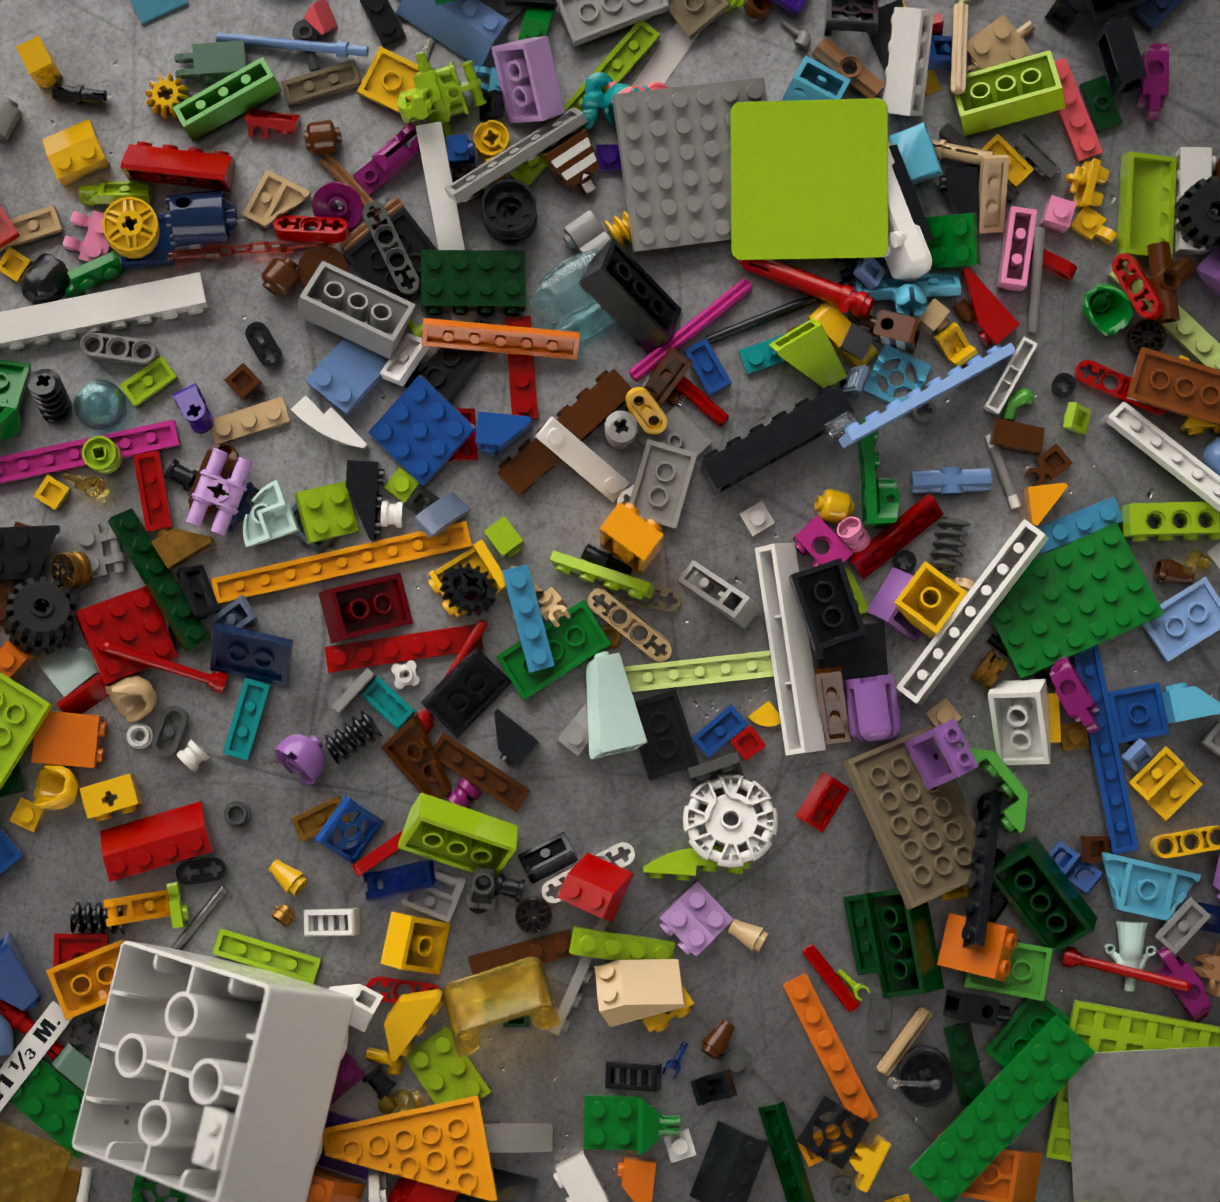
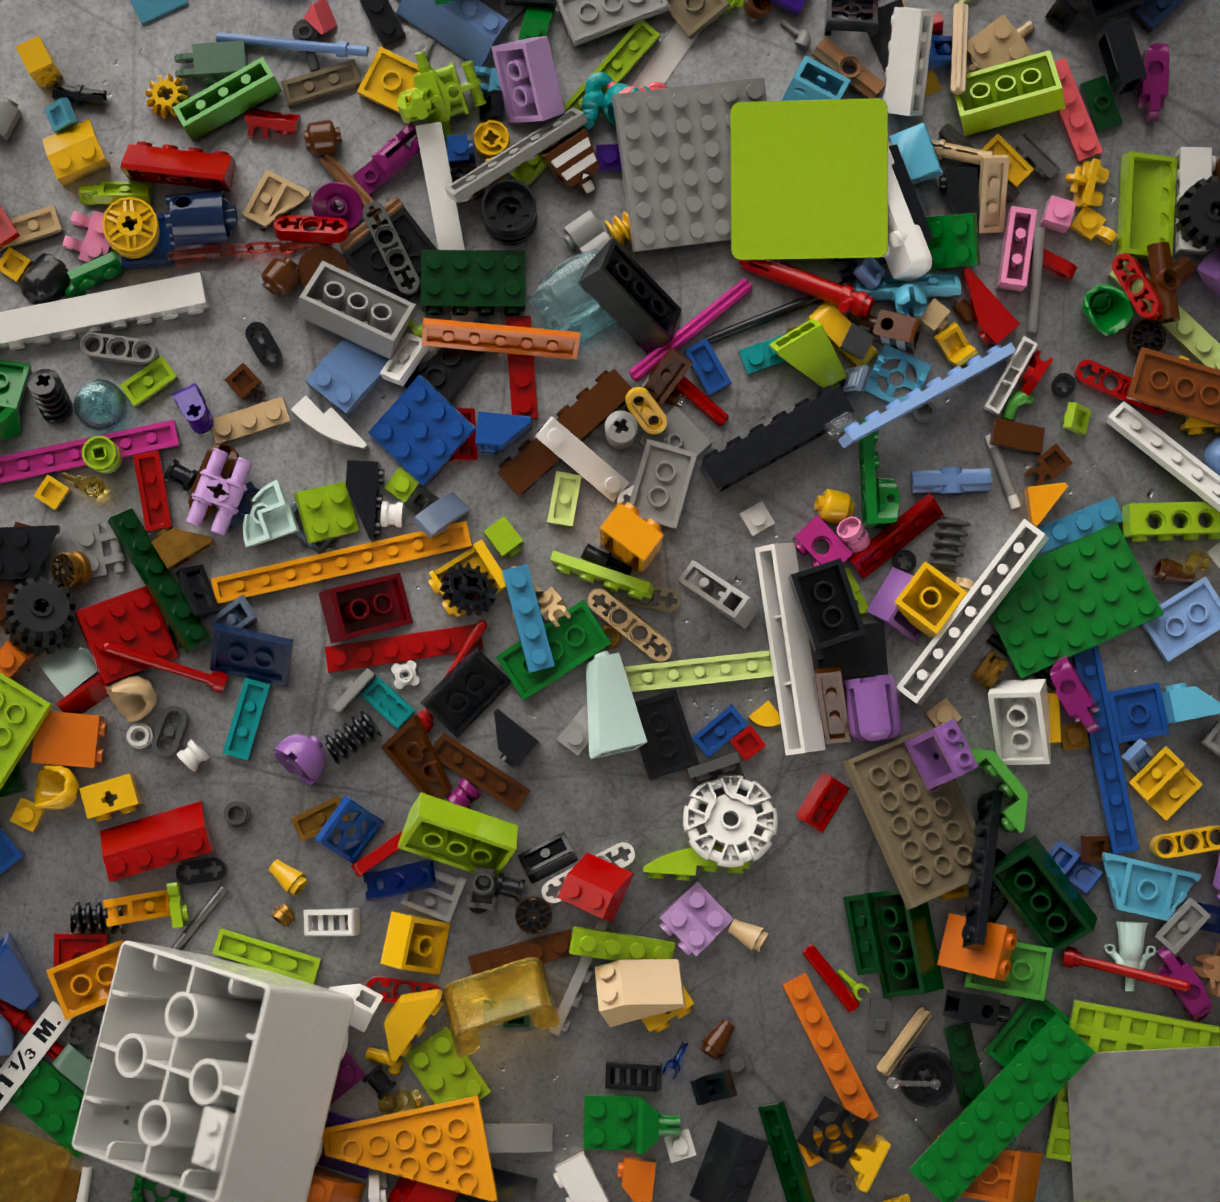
none -> medium azure plate [45,97,77,133]
none -> yellowish green plate [547,471,582,528]
none -> red plate [1020,350,1053,396]

